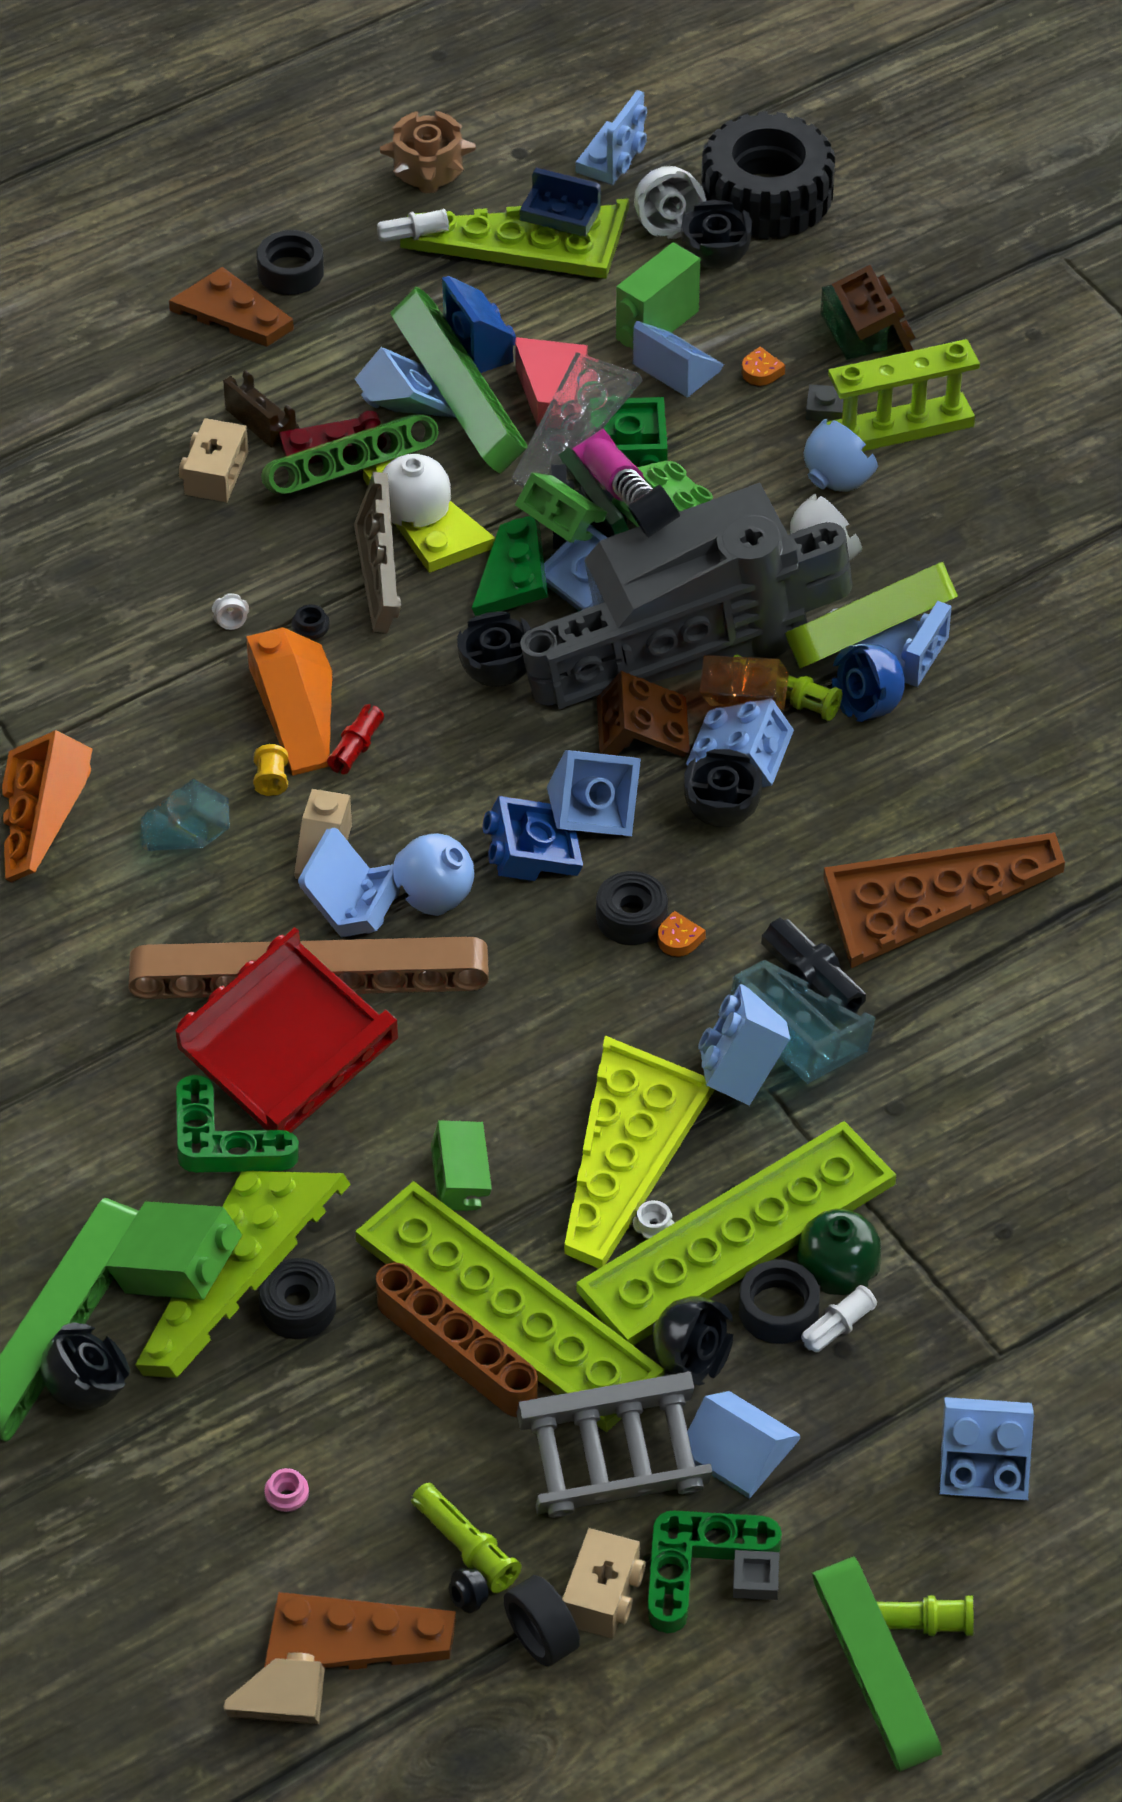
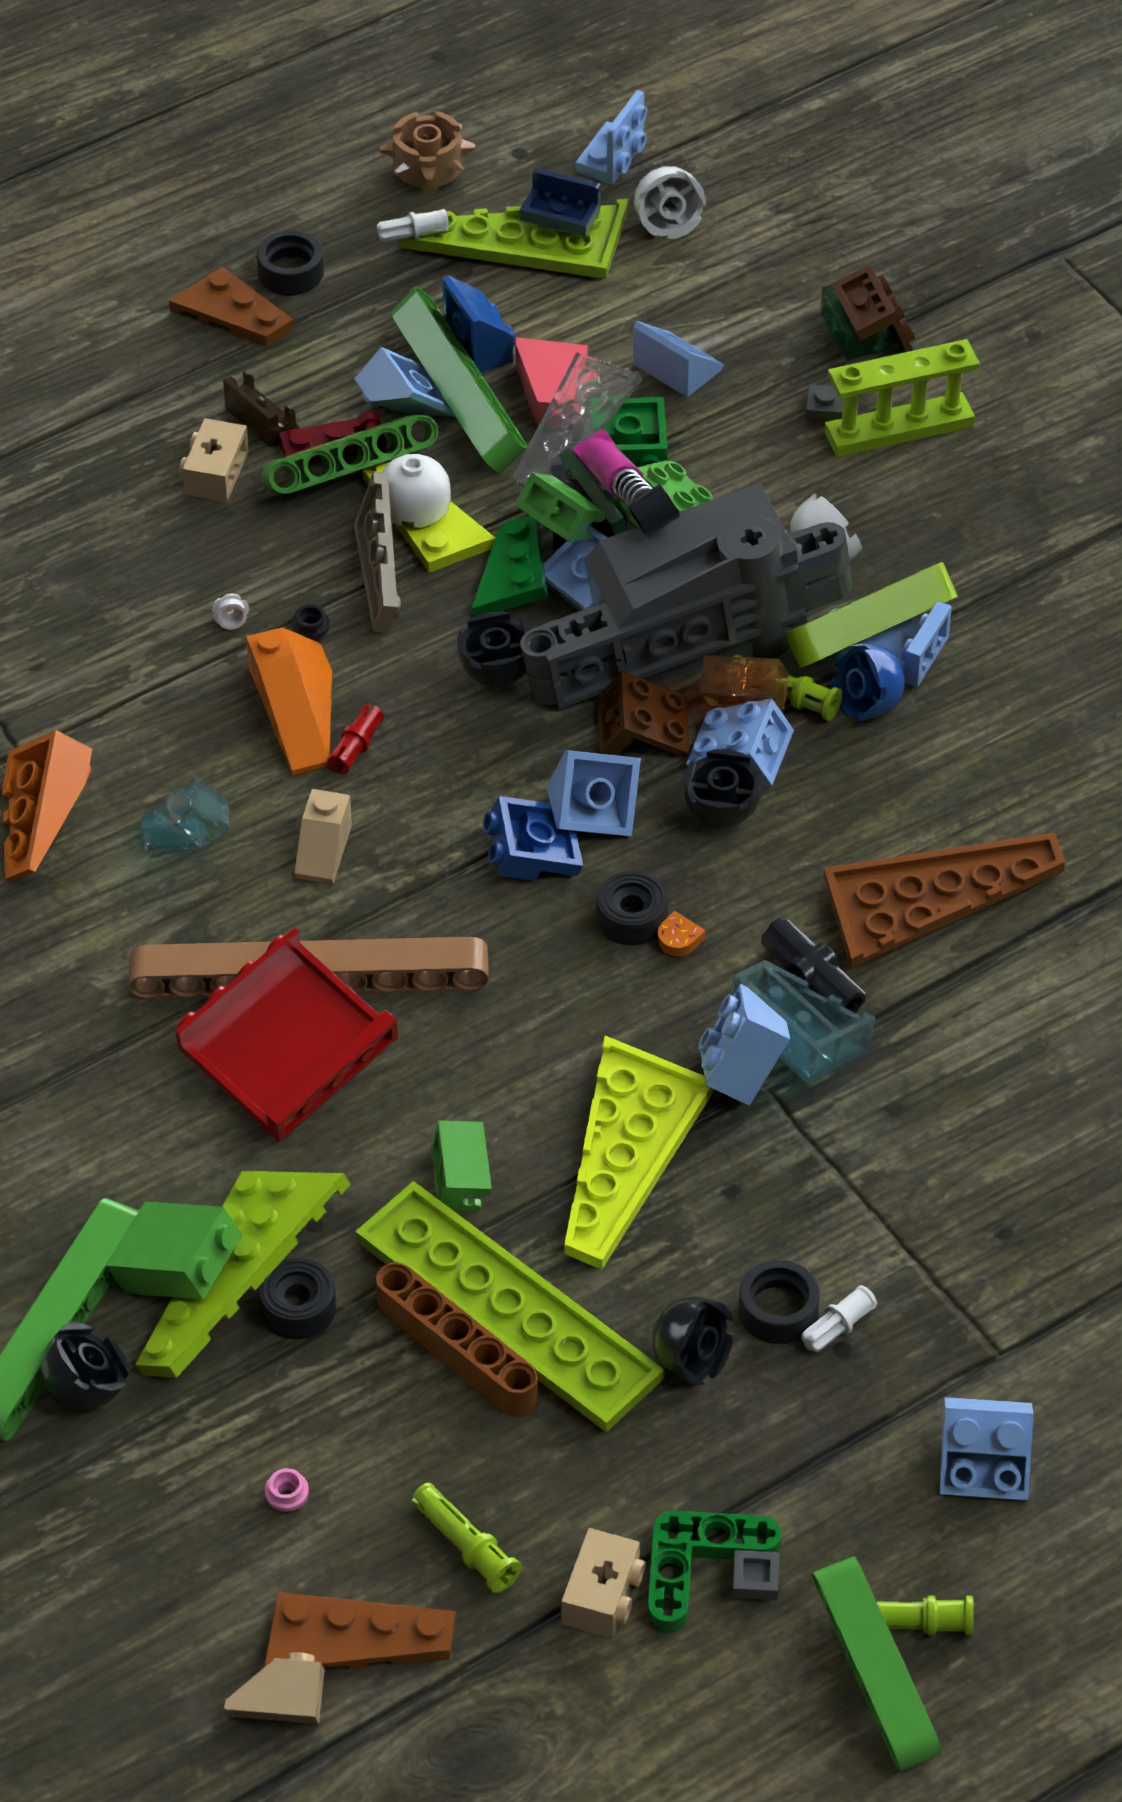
green beam [176,1075,299,1172] -> none
yellow bush [253,744,288,796] -> none
light blue bracket [298,828,401,937] -> none
light blue cylinder [393,833,475,916] -> none
black plate [449,1568,488,1613] -> none
black tyre [503,1575,580,1667] -> none
light grey fence [517,1371,713,1518] -> none
lime plate [576,1121,896,1345] -> none
bright green brick [616,242,700,349] -> none
white plate [633,1200,674,1239] -> none
black cylinder [681,200,752,269] -> none
light blue slope [687,1391,800,1499] -> none
black tyre [701,112,835,240] -> none
orange tile [742,347,785,386] -> none
dark green cylinder [797,1209,881,1295] -> none
light blue cylinder [803,419,878,492] -> none

